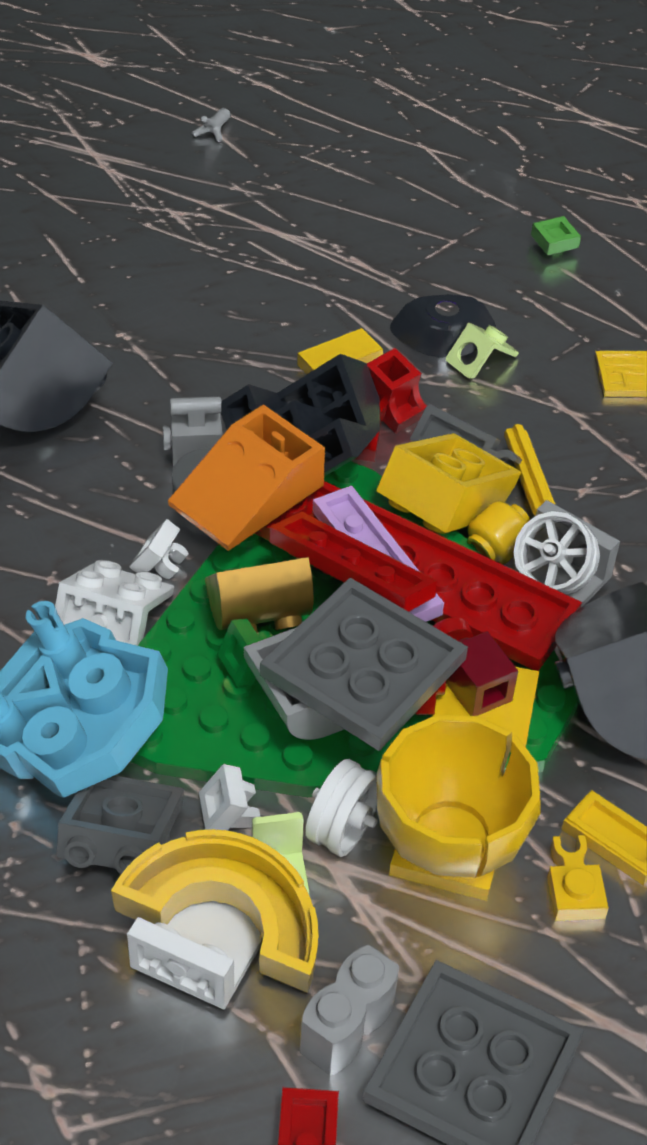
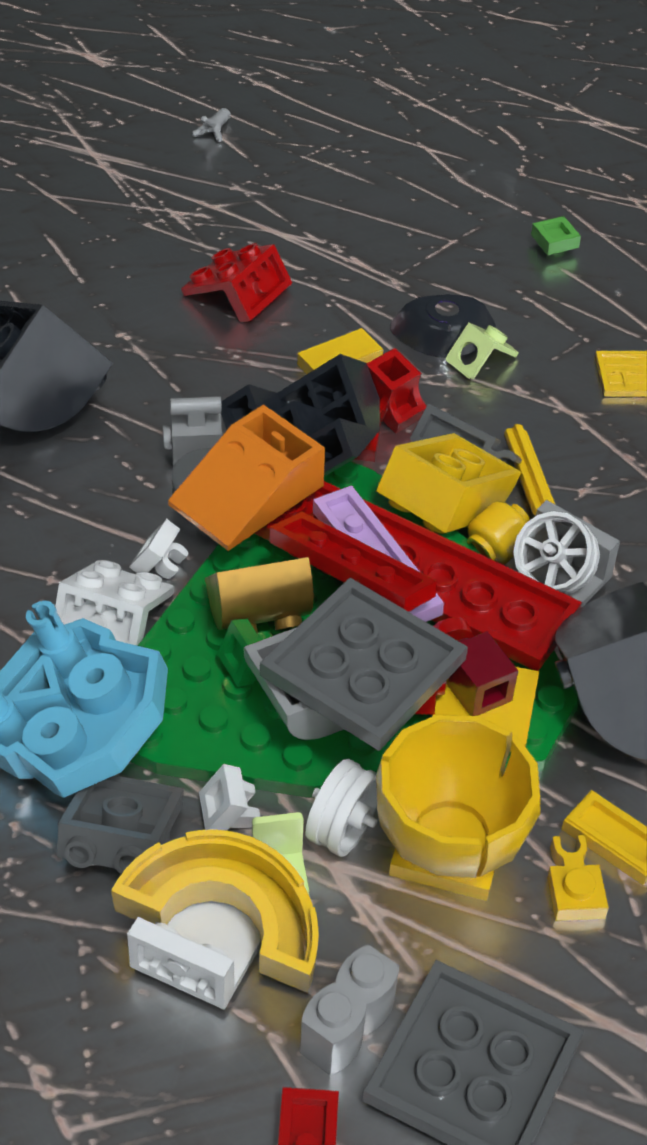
none -> red bracket [181,243,293,322]

